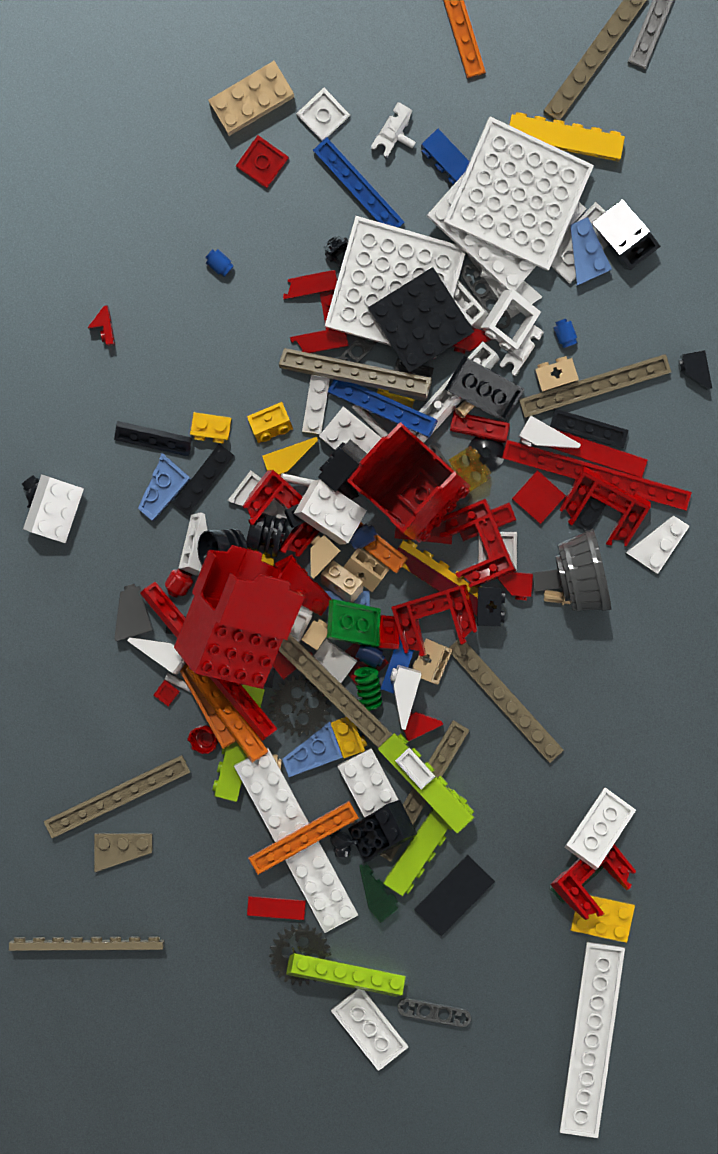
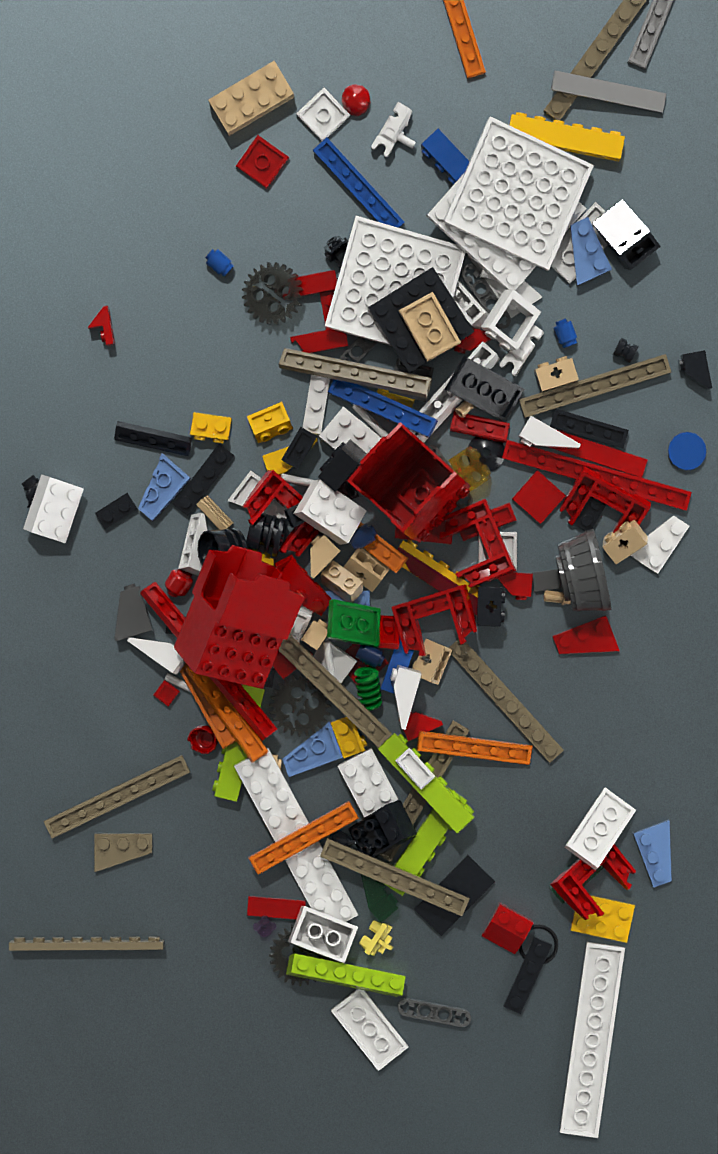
none -> black plate [95,493,138,529]
none -> tan tile [196,495,233,530]
none -> clear smoke gear [242,262,304,325]
none -> clear purple plate [253,916,276,937]
none -> black plate [281,427,317,470]
none -> white brick [288,906,358,963]
none -> dark tan plate [320,838,470,916]
none -> white bar [323,641,335,677]
none -> red hair [342,84,370,116]
none -> light yellow hips [359,920,393,956]
none -> tan tile [399,292,461,362]
none -> orange tile [416,731,533,765]
none -> red slope [481,902,534,954]
none -> black plate [503,936,552,1014]
none -> black tyre [519,924,558,964]
none -> light grey tile [551,70,666,113]
none -> red wing [552,615,620,654]
none -> tan brick [602,520,648,564]
none -> black wheel [613,338,639,363]
none -> medium blue wing [633,820,672,888]
none -> blue tile [668,432,706,470]

